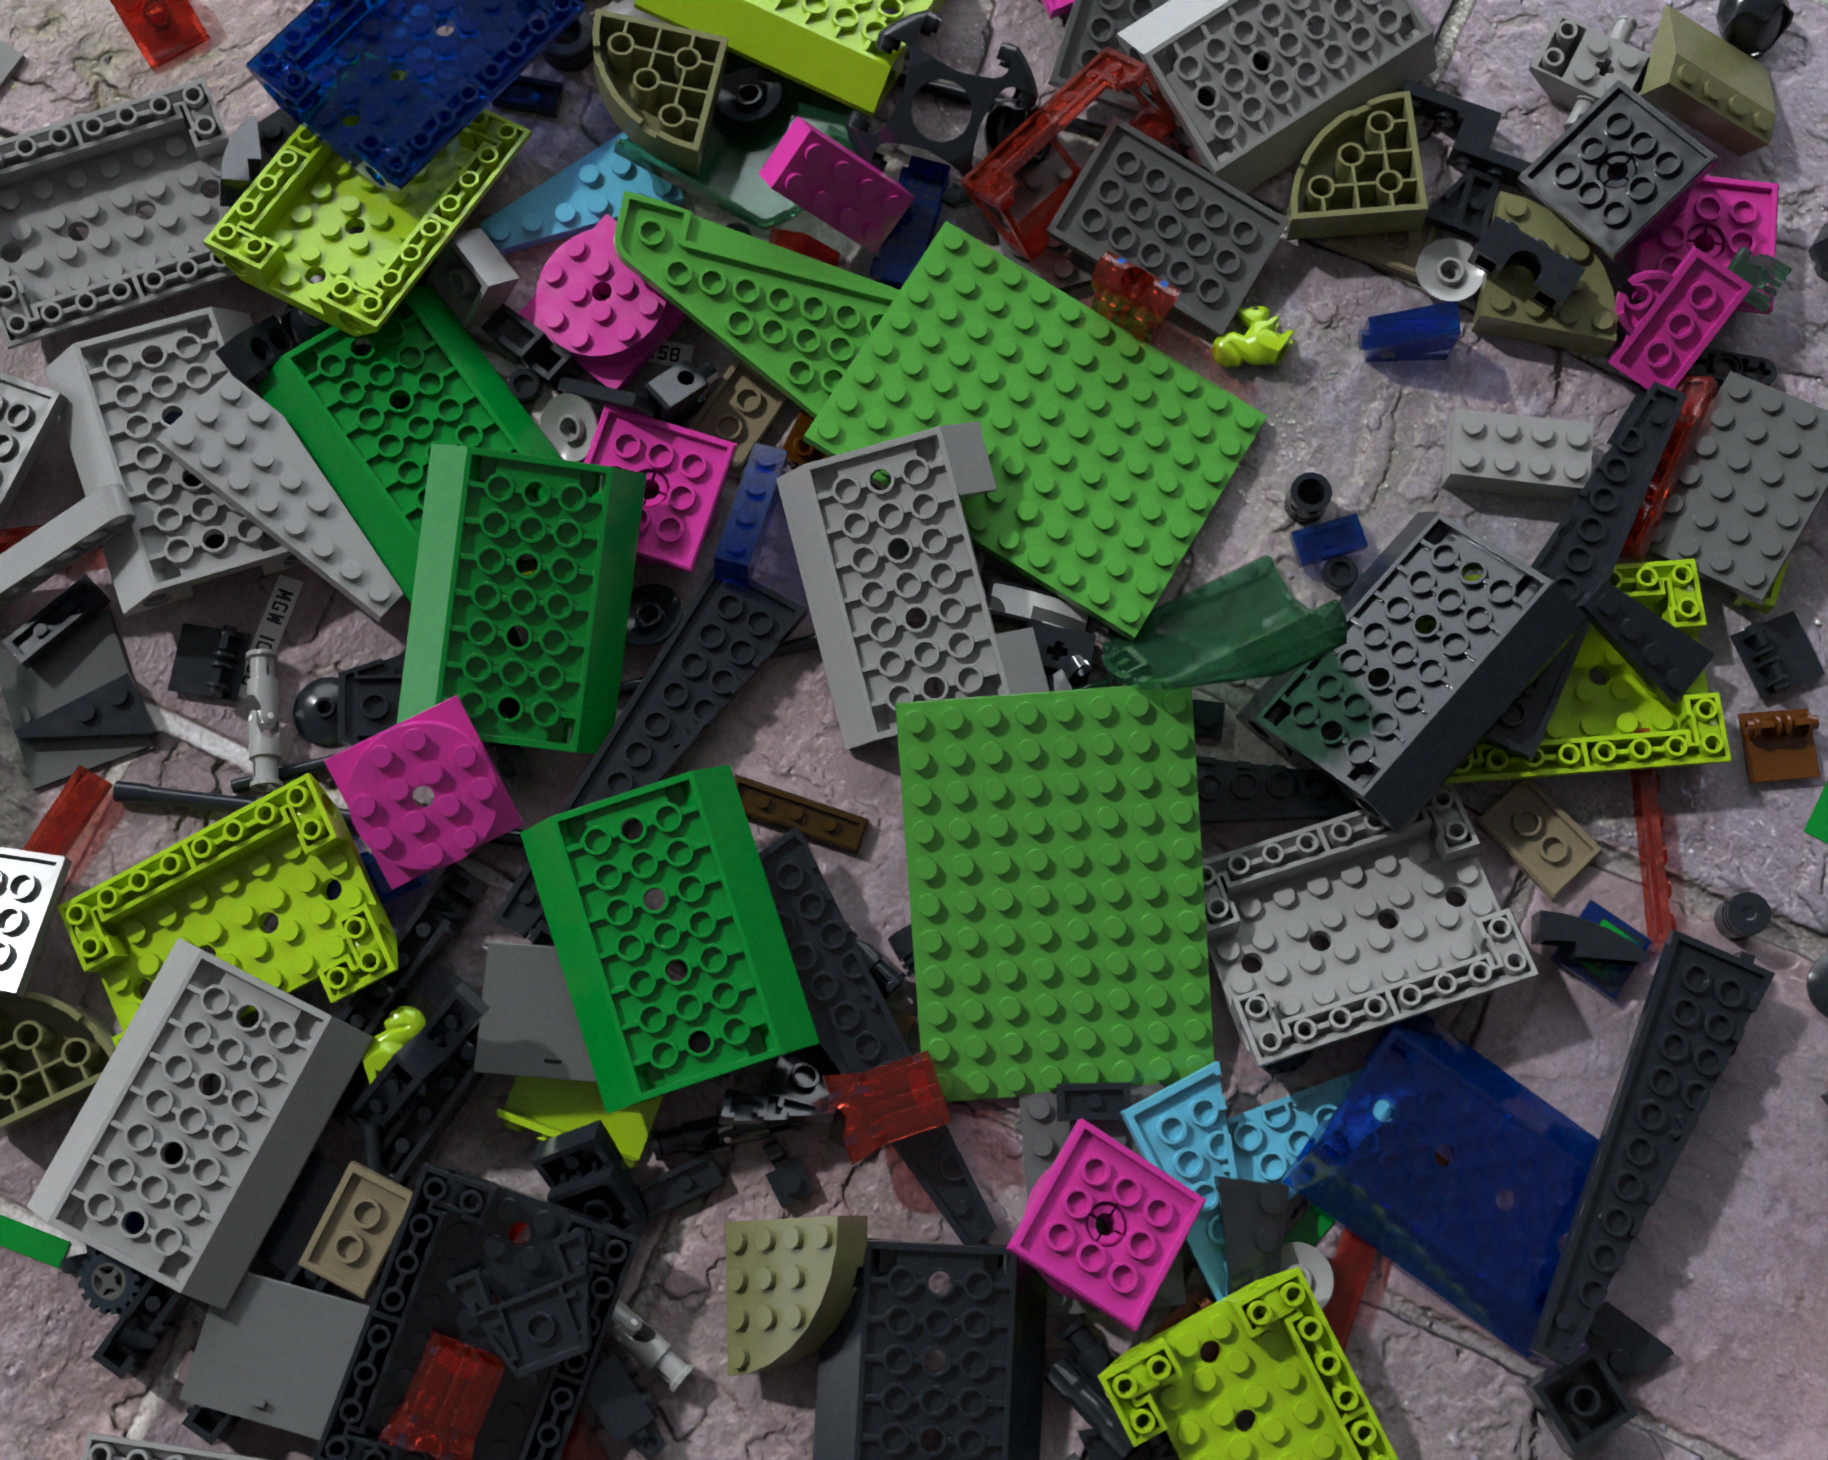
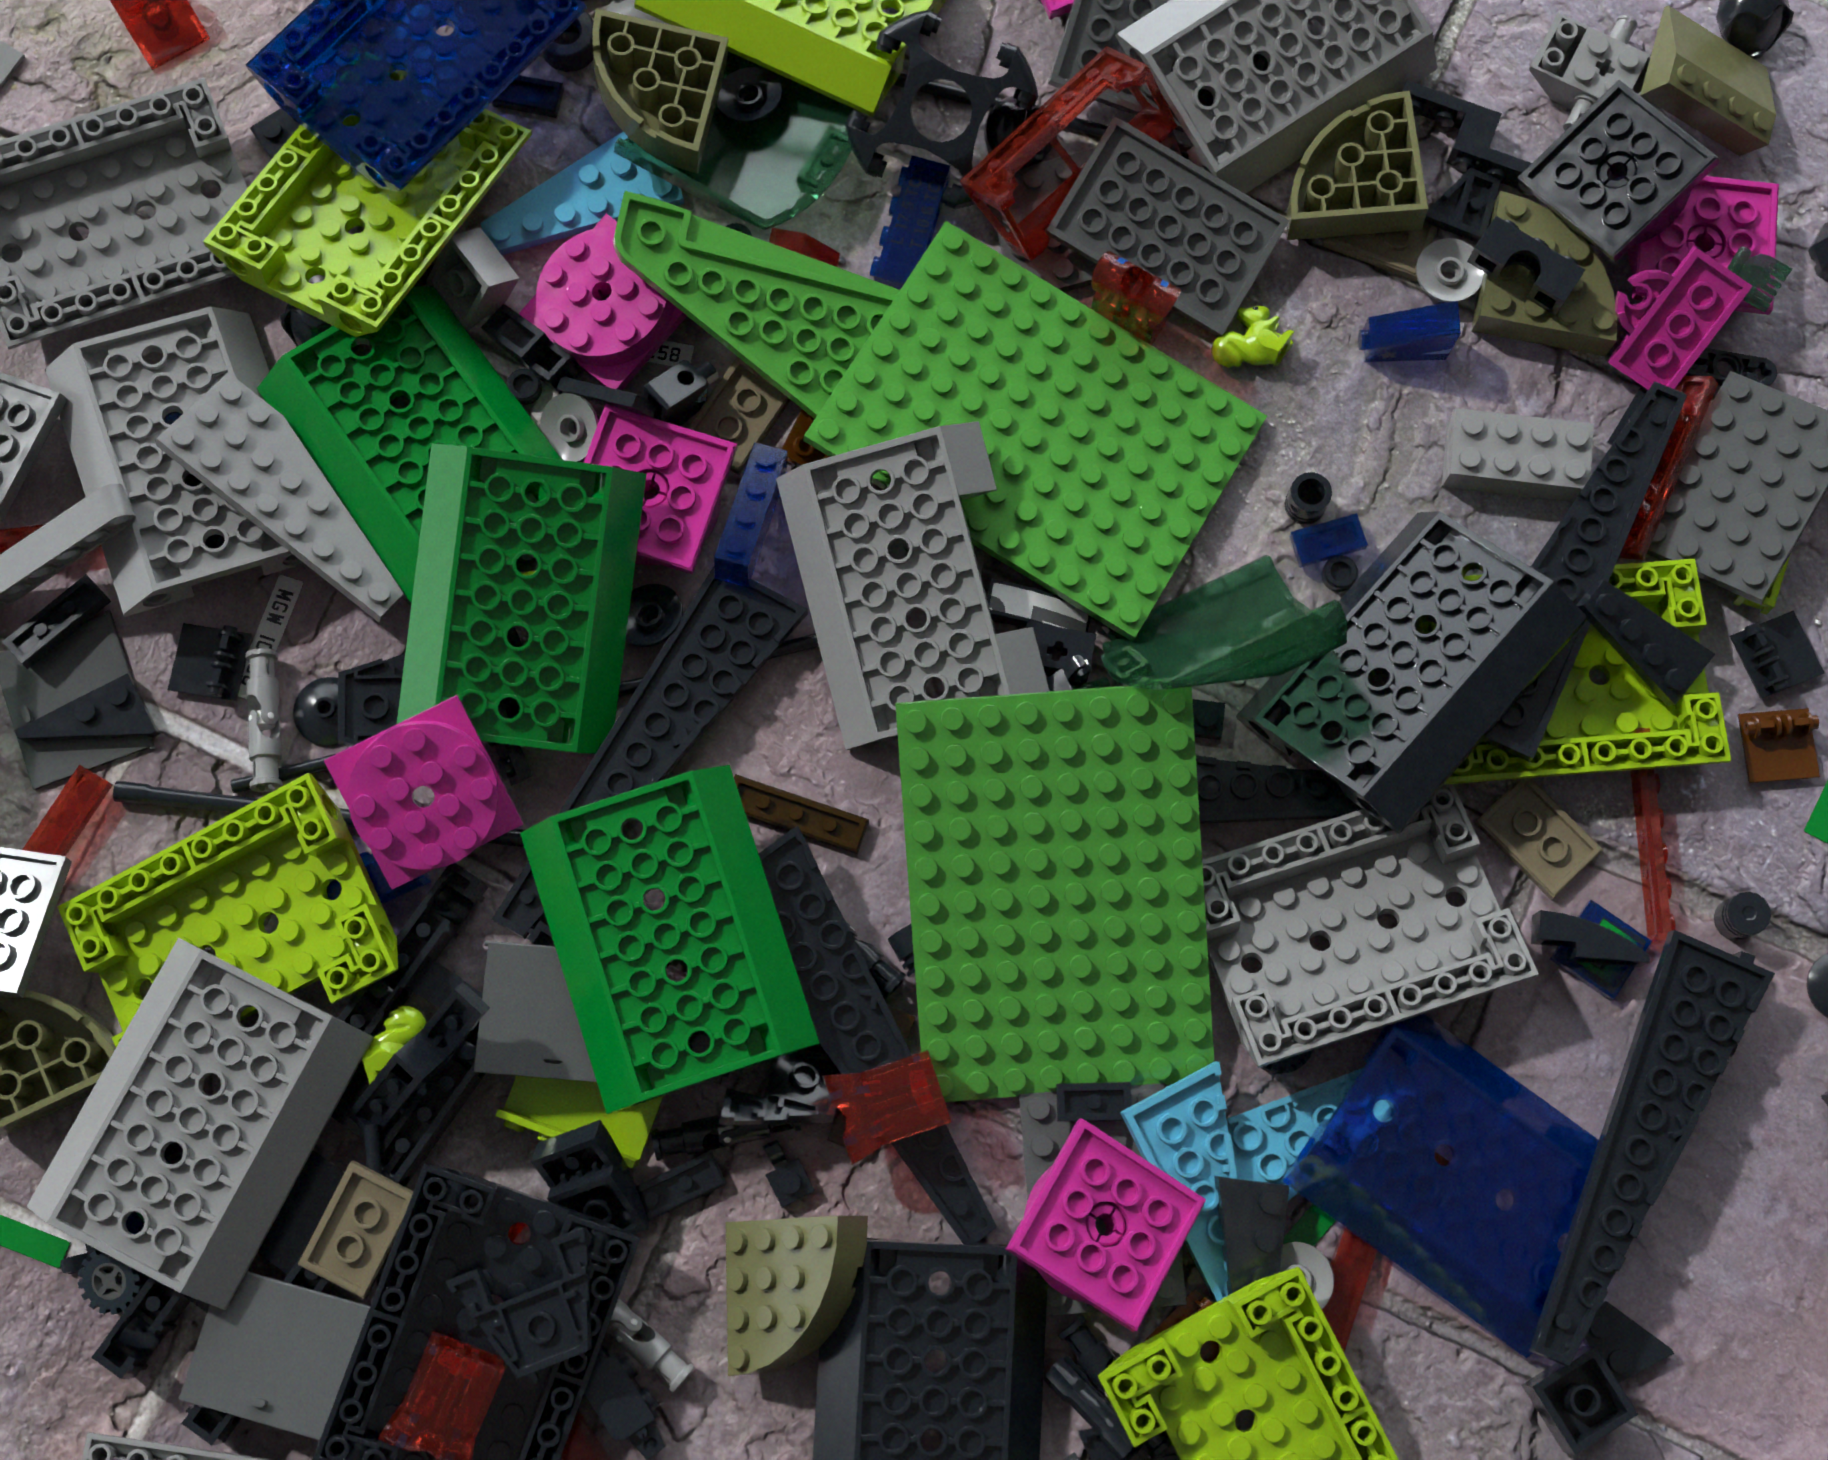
black brick [215,315,298,385] -> none
slope [220,116,262,207] -> none
dark pink brick [758,116,914,254] -> none

